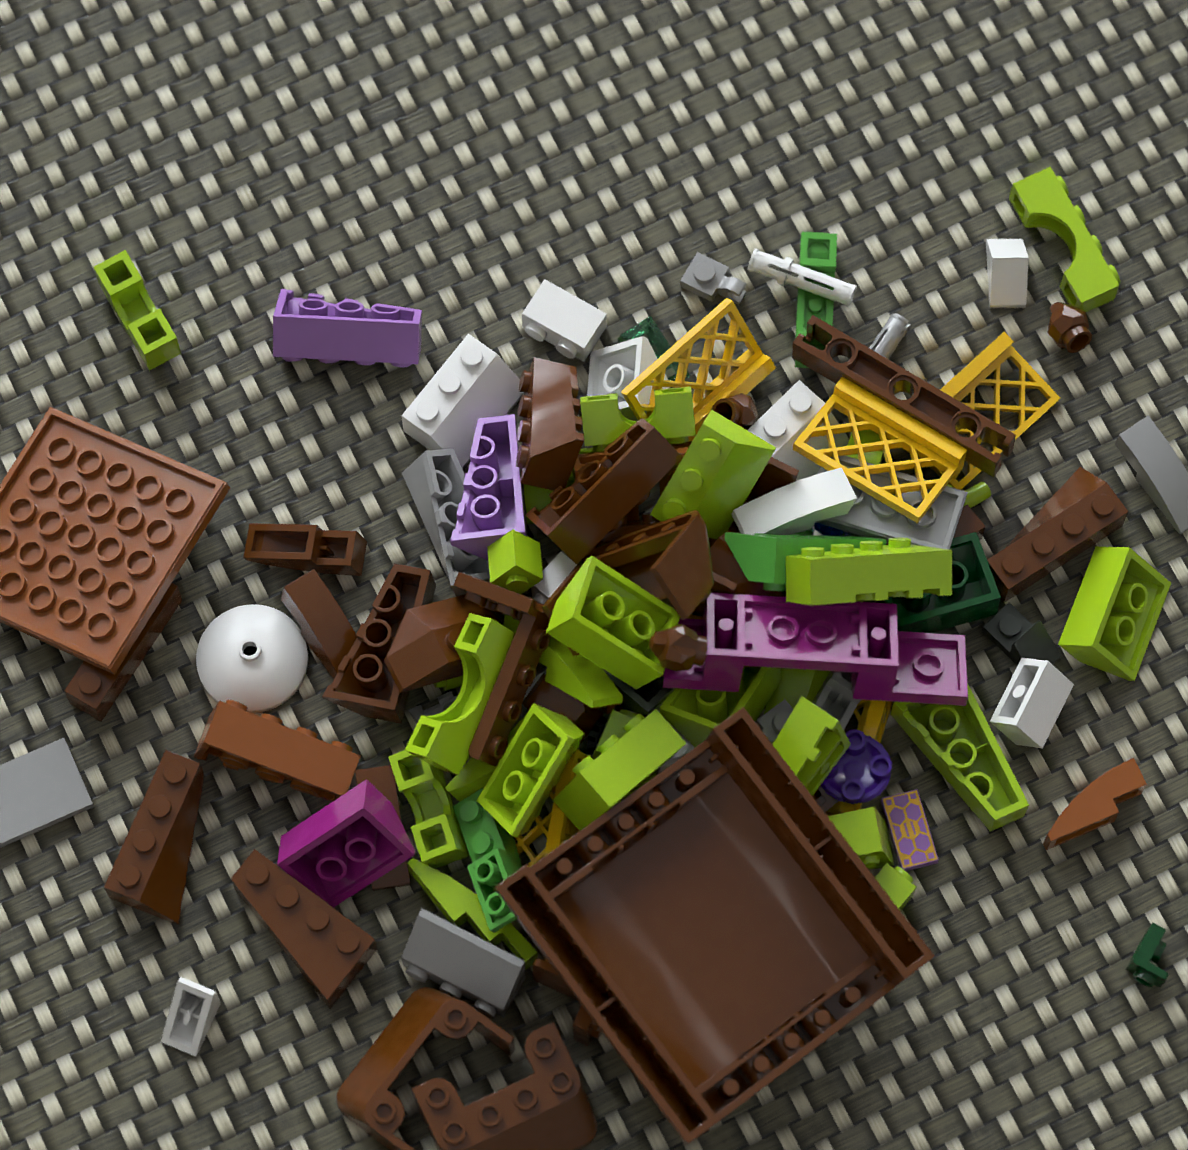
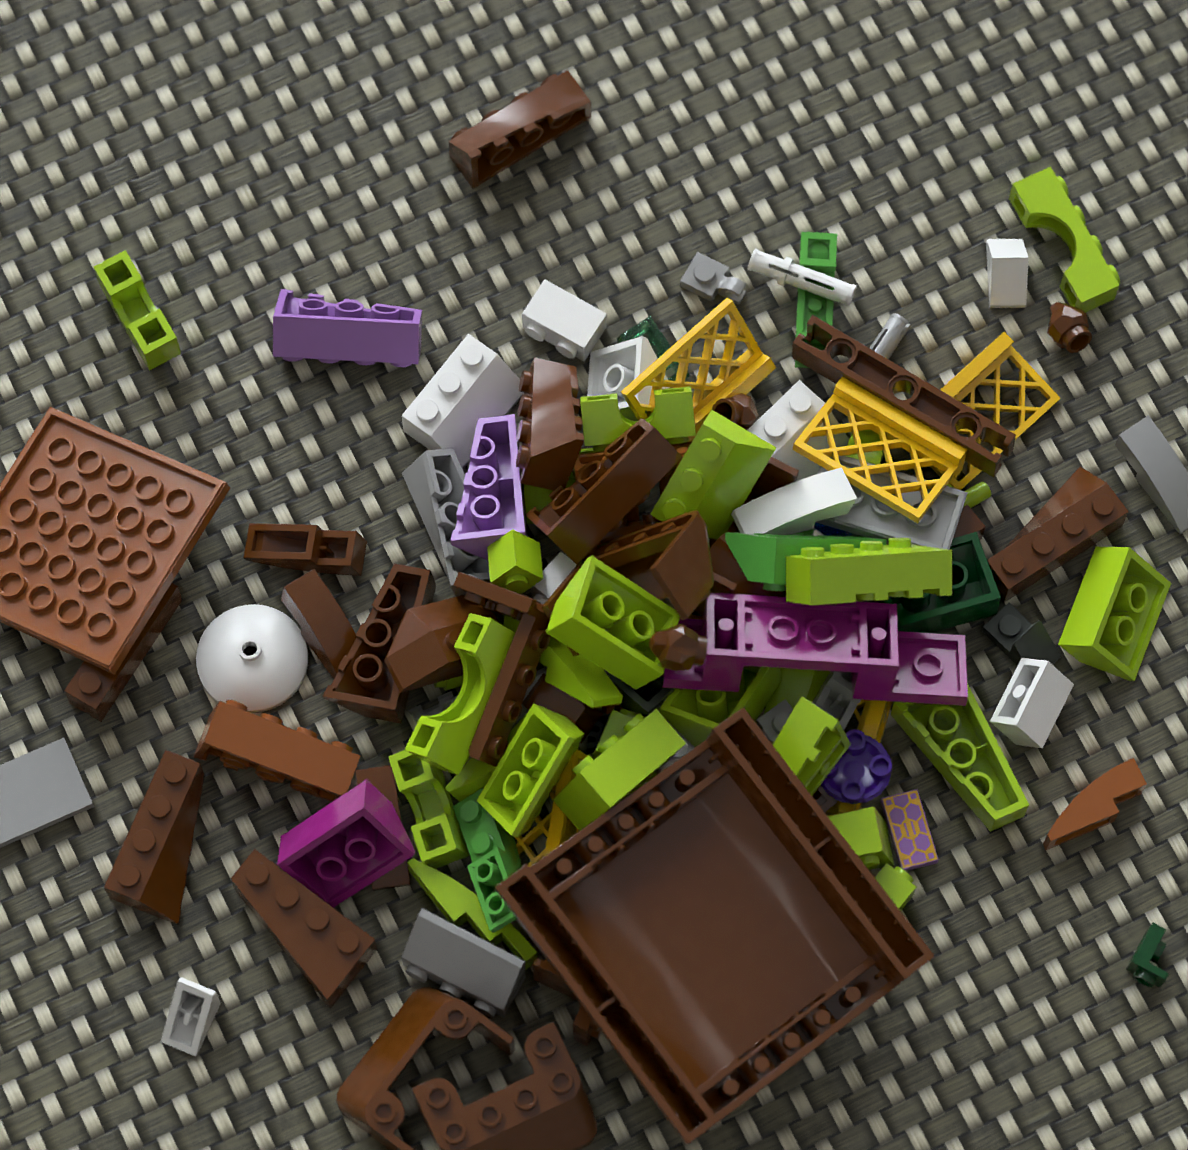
none -> reddish brown wedge [448,70,591,189]

